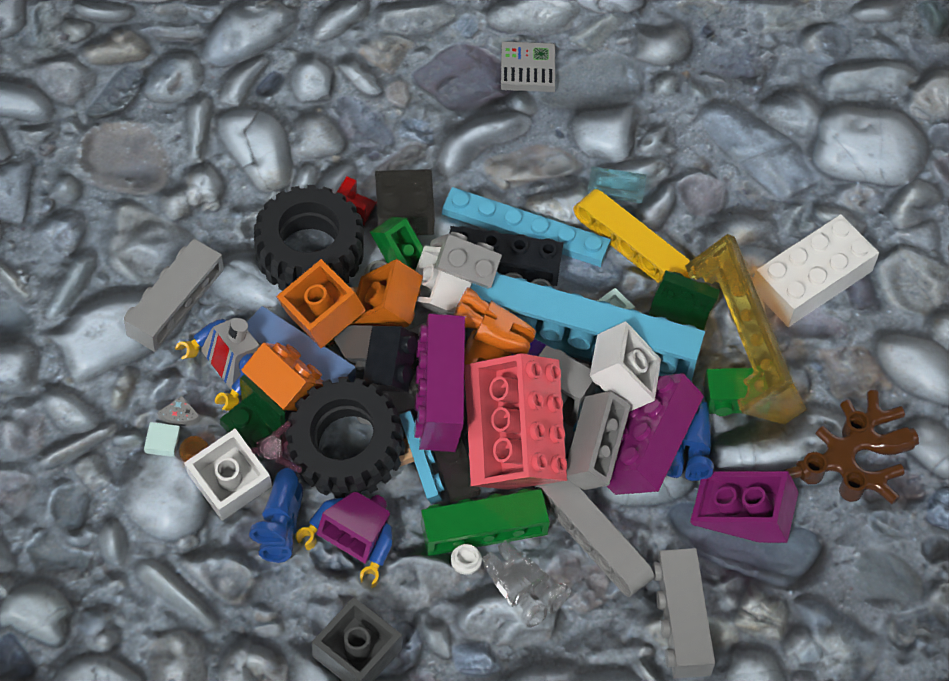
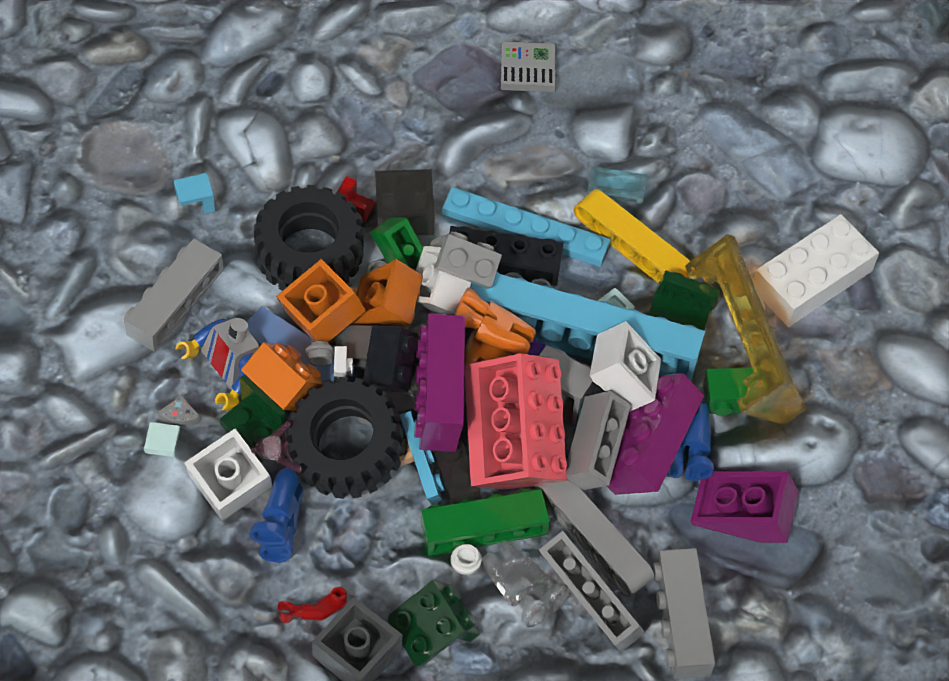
clear orange plate [179,436,209,462] -> none
magenta torso [296,492,392,588] -> none
reddish brown plant [784,390,919,505] -> none
none -> medium azure panel [174,173,215,214]
none -> red arm [277,587,347,623]
none -> light grey plate [305,341,335,366]
none -> white plate [334,346,353,383]
none -> dark green bracket [388,580,480,666]
none -> light grey brick [539,530,645,652]

